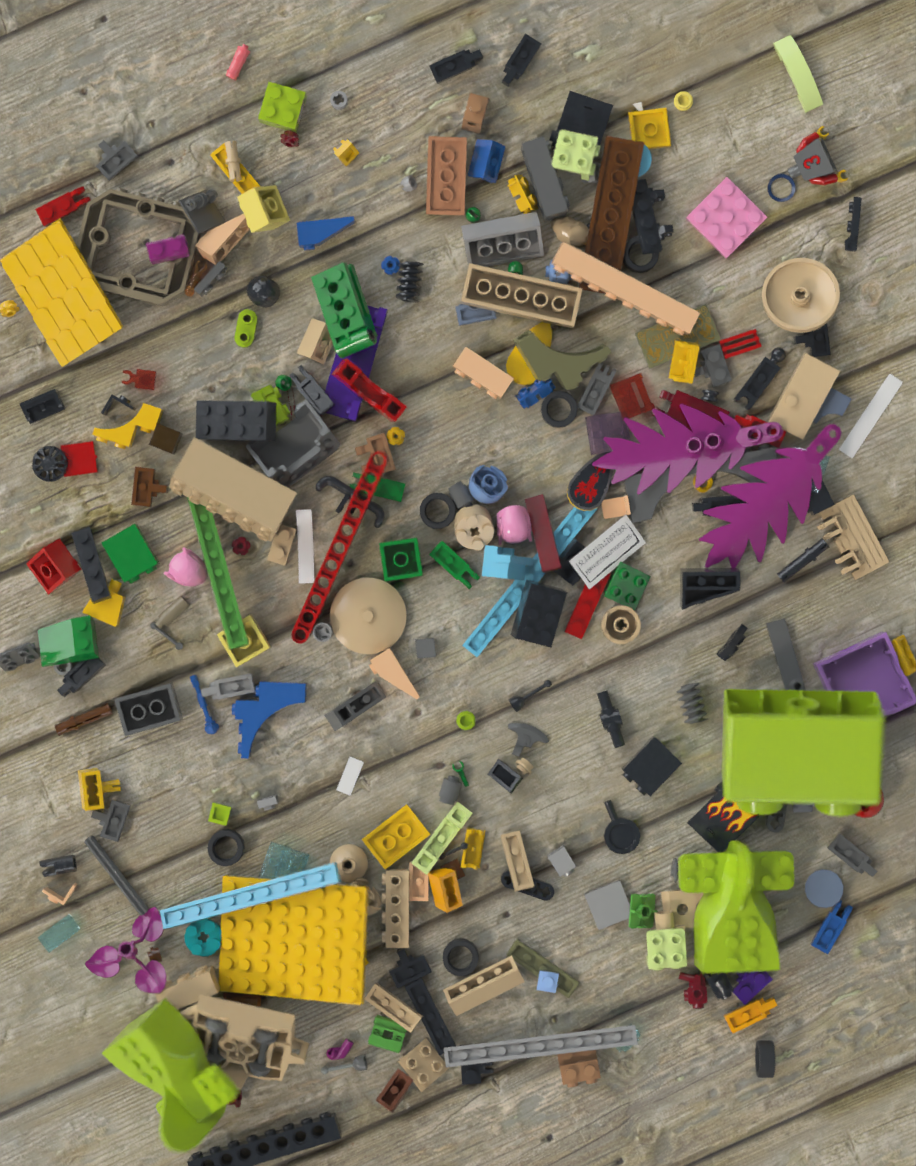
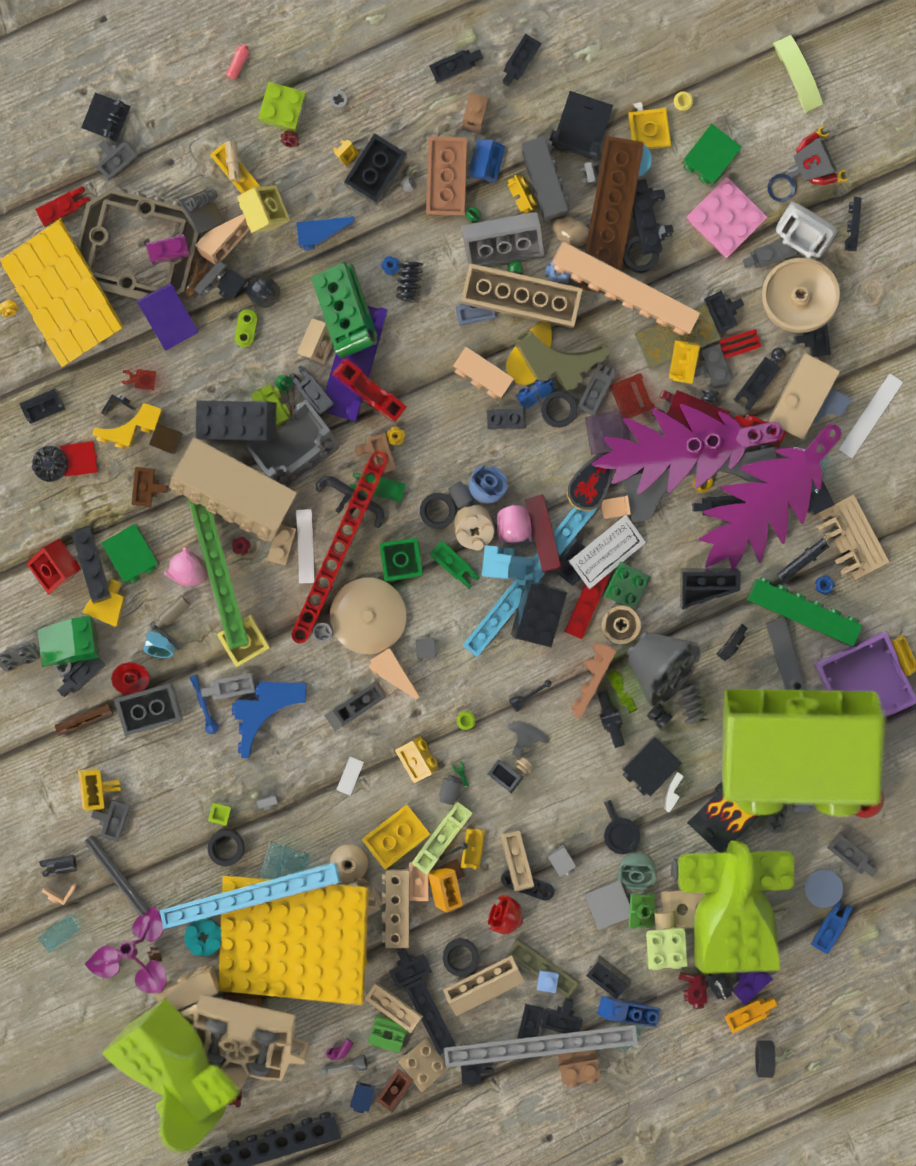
yellowish green bracket [552,130,601,181] -> none
none -> black hinge [81,92,131,142]
none -> red dish [111,662,150,695]
none -> dark purple tile [137,283,199,351]
none -> medium azure rock [143,631,175,658]
none -> black brick [217,269,248,301]
none -> black brick [344,133,407,206]
none -> dark blue brick [350,1081,375,1113]
none -> yellow bracket [395,736,439,783]
none -> black plate [487,408,526,430]
none -> red cylinder [487,895,523,935]
none -> black hinge [517,1003,544,1059]
none -> black hinge [541,997,583,1034]
none -> nougat hinge [571,643,617,719]
none -> black hinge [586,955,629,999]
none -> blue slope [597,996,661,1027]
none -> clear neon green piece [607,670,638,714]
none -> sand green cylinder [617,852,657,891]
none -> dark grey cone [627,631,701,707]
none -> black wheel [646,703,673,729]
none -> white slope [665,771,684,813]
none -> green brick [682,123,742,186]
none -> black hinge [704,290,744,334]
none -> dark grey hinge [742,239,797,268]
none -> green brick [746,577,863,647]
none -> white piece [776,201,839,259]
none -> blue plate [815,575,834,594]

